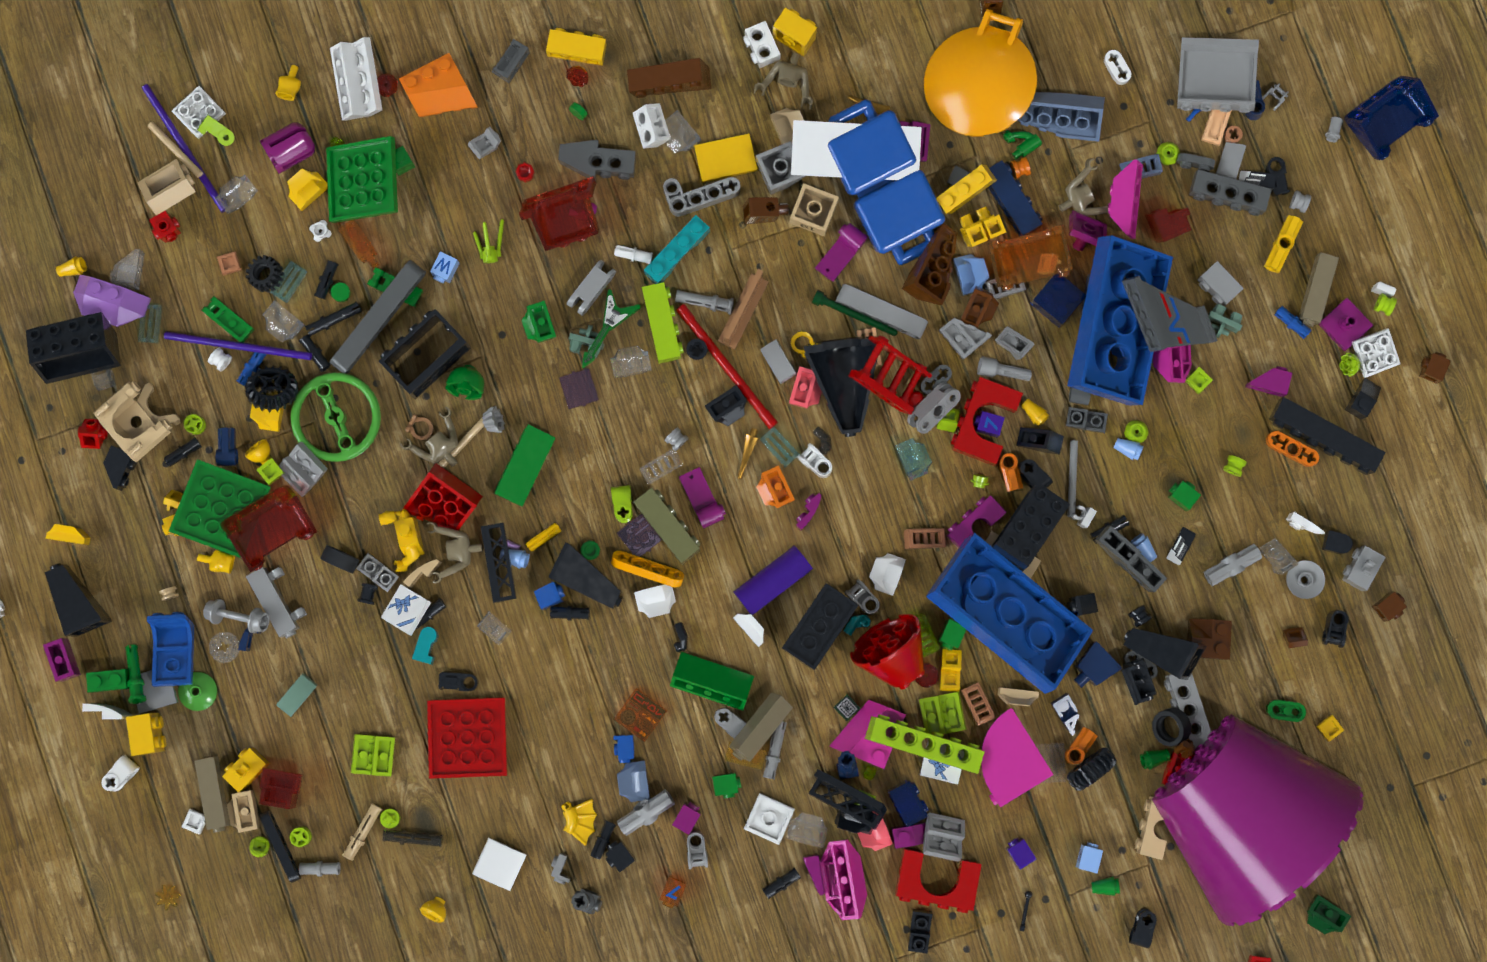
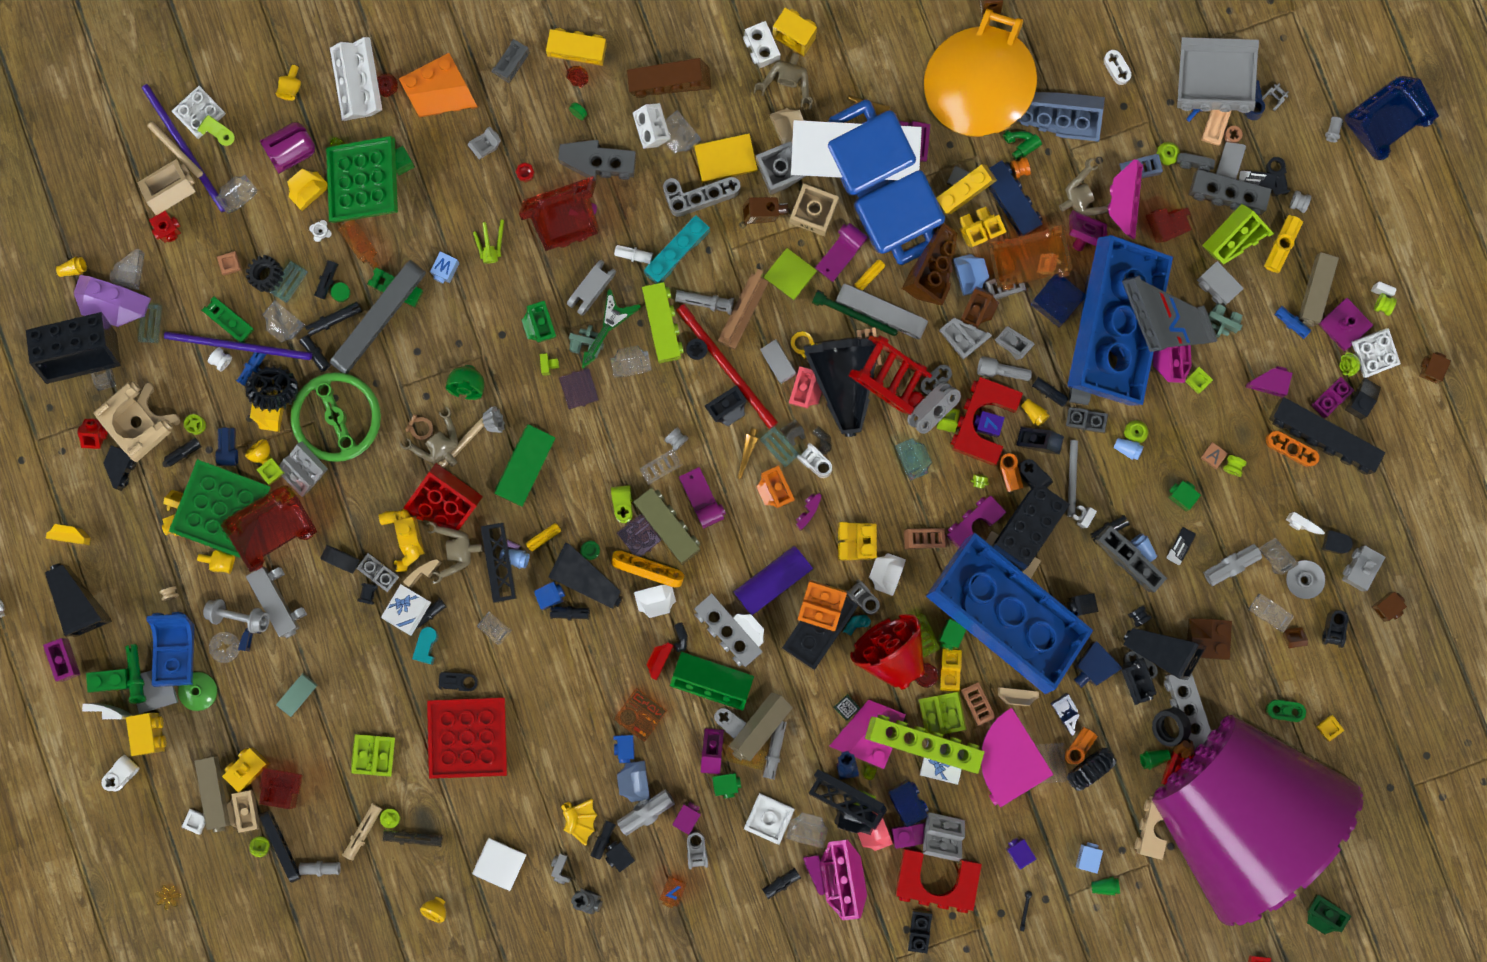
lime wheel [290,827,312,847] -> none
black hose [379,309,471,400] -> none
black piece [1129,908,1157,949] -> none
none -> lime tile [540,353,559,376]
none -> red slope [646,642,674,680]
none -> light grey brick [694,593,763,667]
none -> magenta slope [701,728,724,774]
none -> lime slope [764,248,817,300]
none -> clear smoke tile [780,420,806,446]
none -> orange slope [797,580,847,631]
none -> yellow hips [838,522,877,561]
none -> yellow axle [854,259,885,291]
none -> black axle [1032,377,1068,407]
none -> nougat tile [1201,442,1228,469]
none -> lime wedge [1202,204,1274,264]
none -> clear slope [1249,594,1294,632]
none -> magenta slope [1311,377,1354,419]

